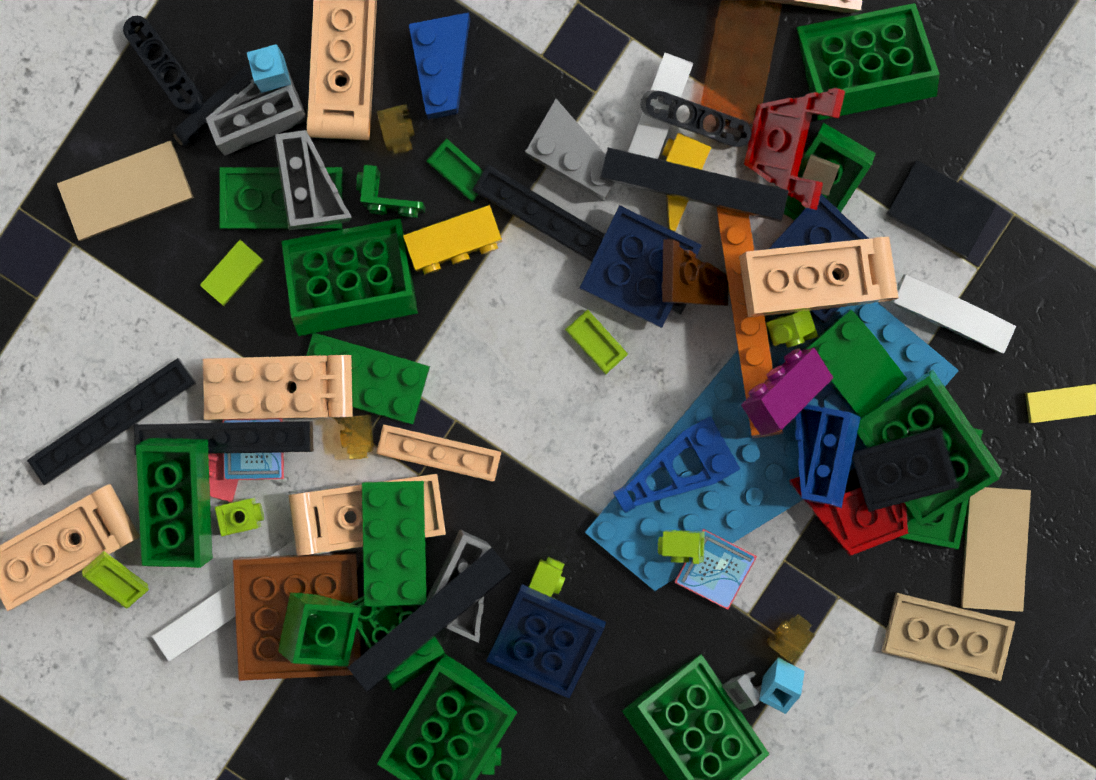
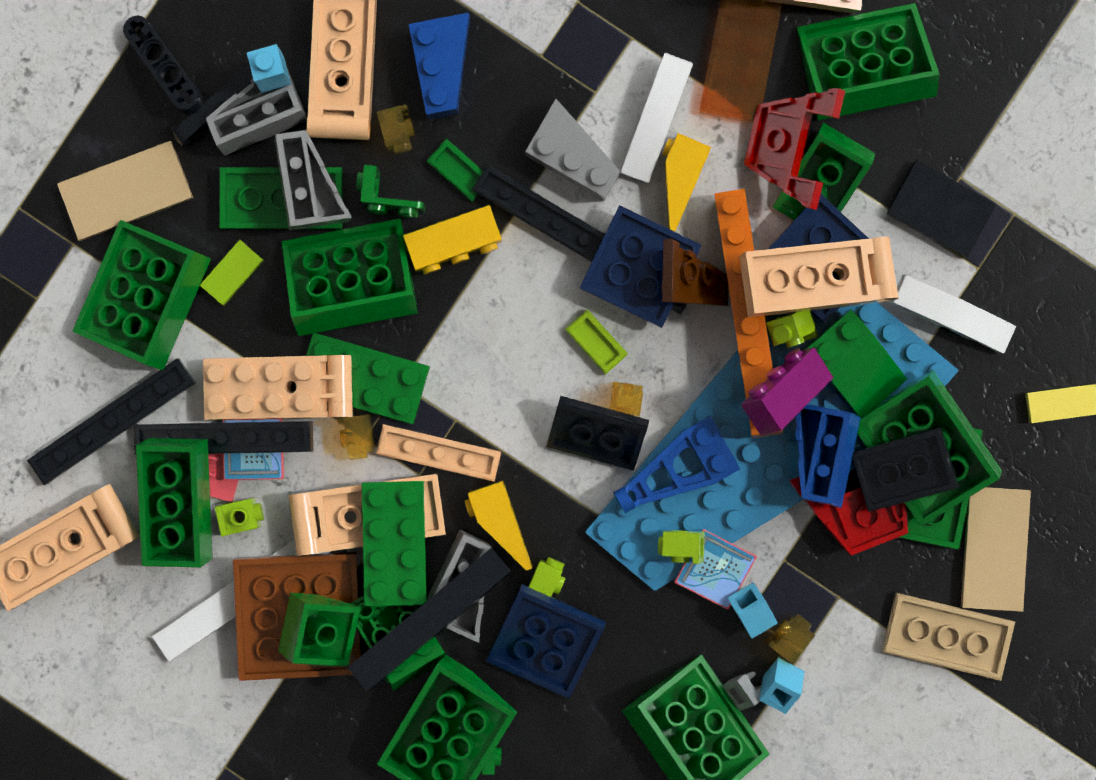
lime tile [82,551,149,609] -> none
black tile [600,147,789,222] -> none
black beam [640,90,752,147] -> none
dark tan tile [802,155,840,196] -> none
none -> green slope [72,220,211,370]
none -> yellow slope [464,480,532,571]
none -> black tile [546,396,649,471]
none -> clear yellow brick [609,382,643,416]
none -> medium azure brick [727,582,778,639]

